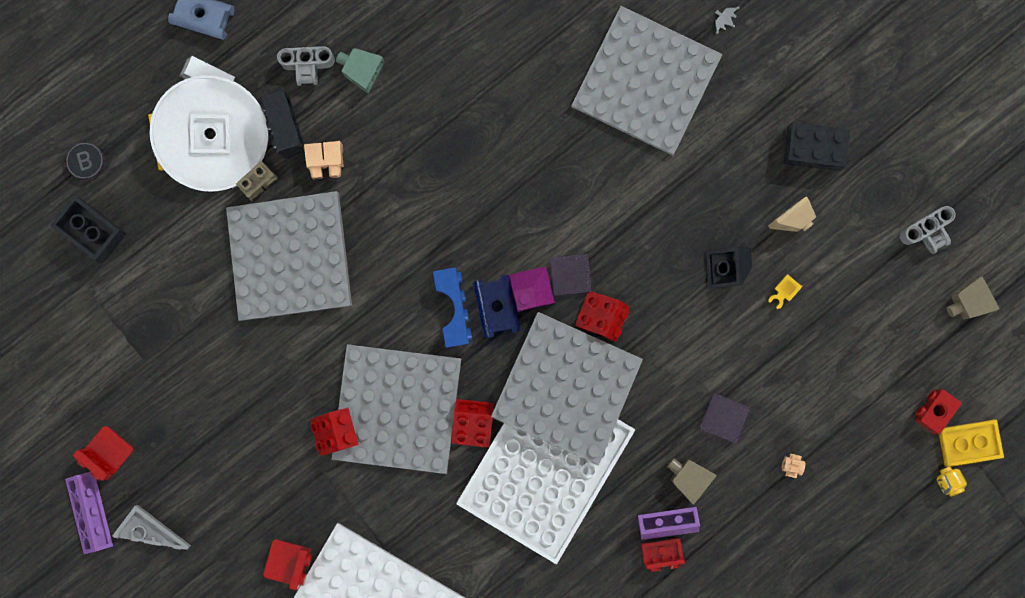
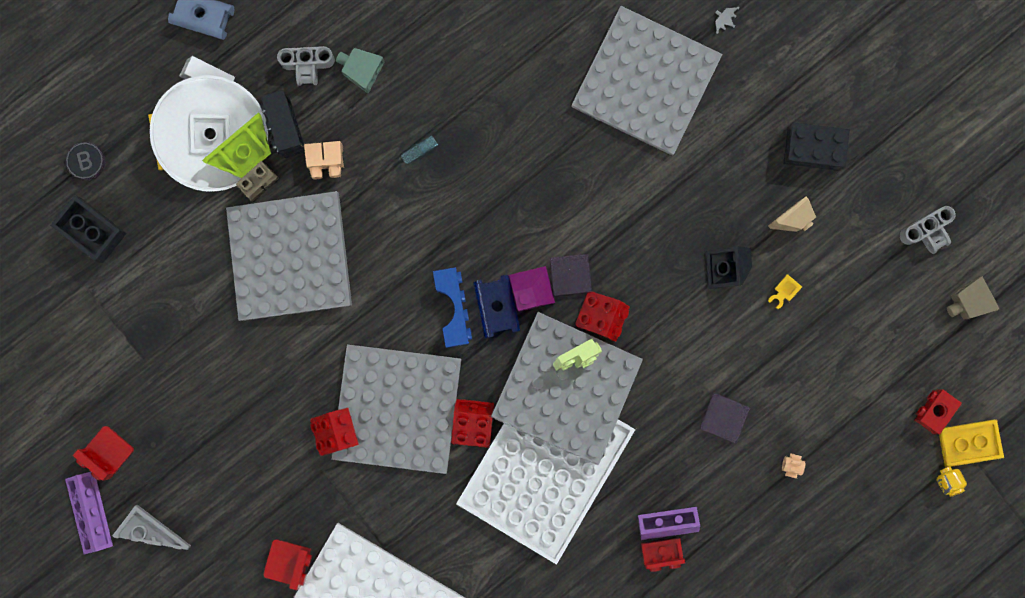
dark tan torso [667,458,717,505] -> none
none -> lime wing [202,112,271,178]
none -> clear light blue axle [401,135,438,164]
none -> yellowish green plate [553,339,602,371]

